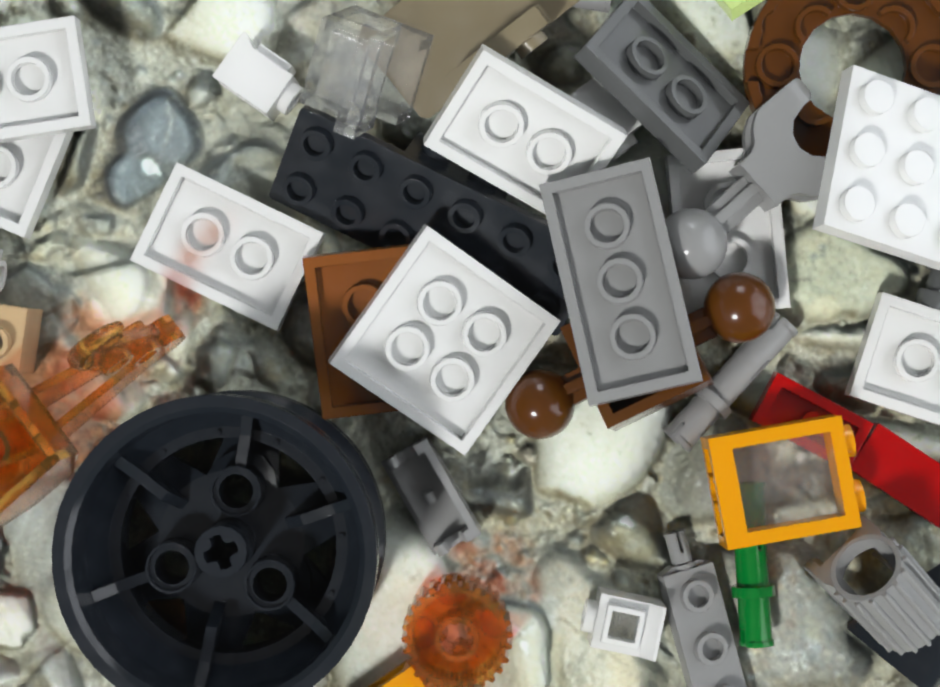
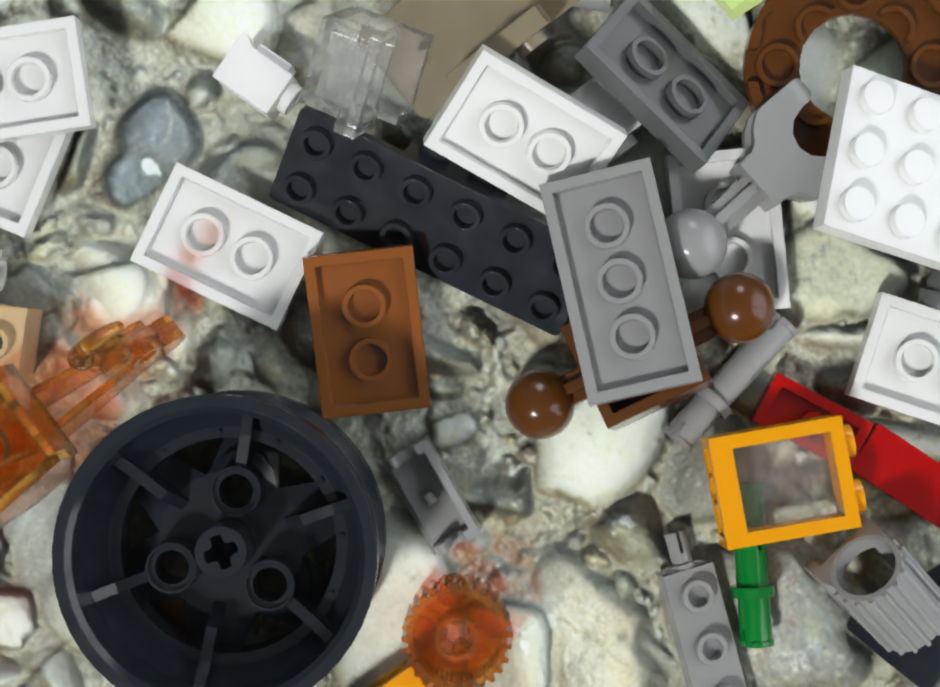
white plate [328,224,561,456] -> none
white window [580,586,667,662] -> none

